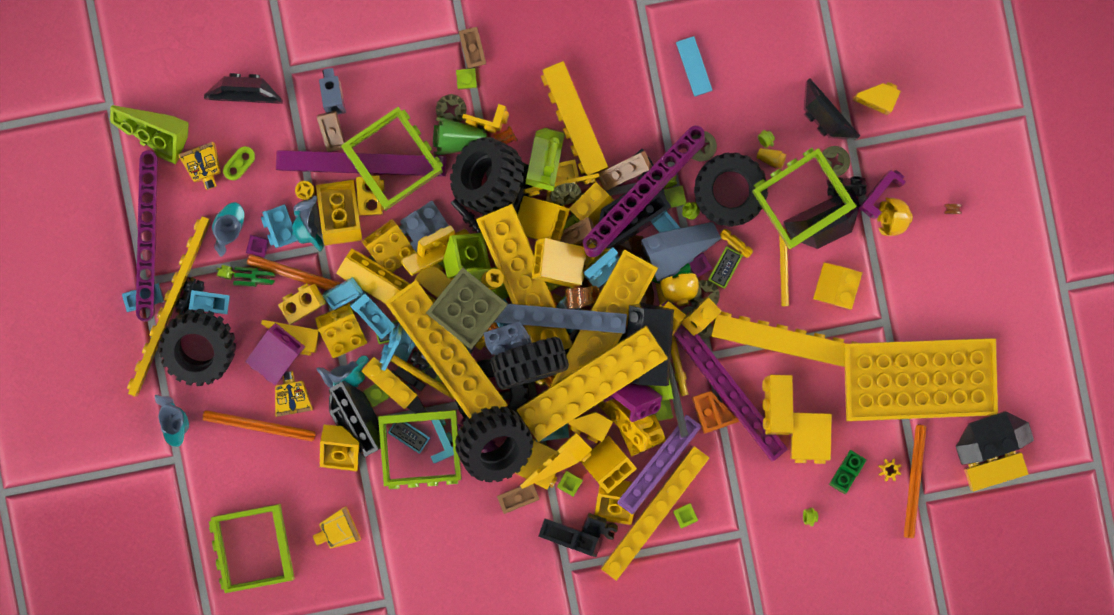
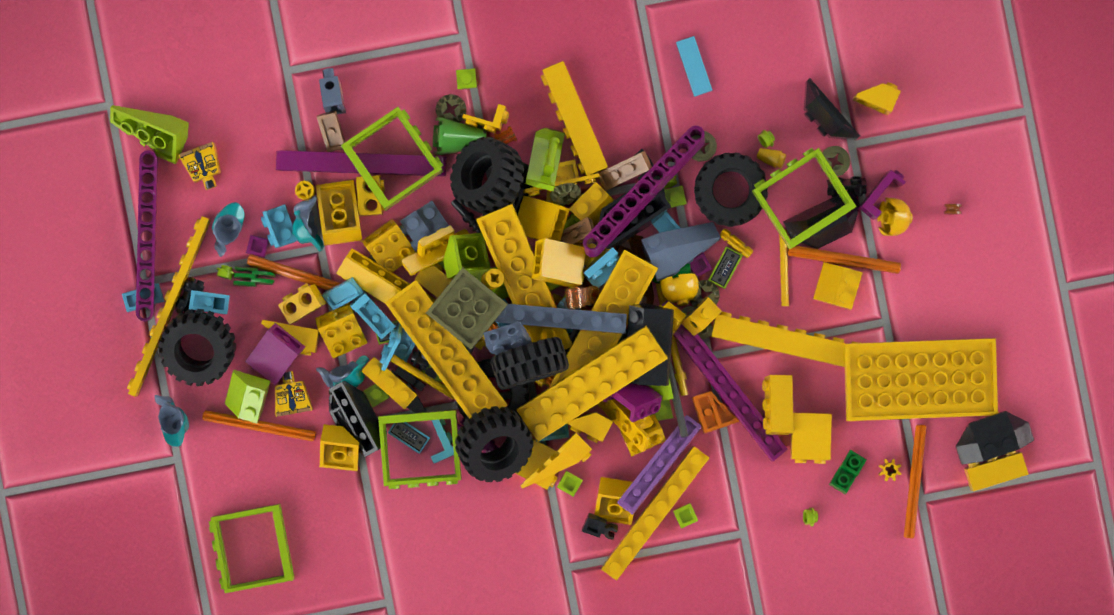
black wedge [204,73,283,104] -> none
lime plate [223,146,255,181] -> none
yellow torso [312,506,361,549] -> none
medium nougat plate [459,27,487,69] -> none
medium nougat plate [497,484,540,514] -> none
black slope [538,519,603,557] -> none
yellow brick [580,436,637,494] -> none
lime plate [682,202,700,220] -> none
none -> lime slope [225,370,270,424]
none -> orange axle [787,246,901,274]

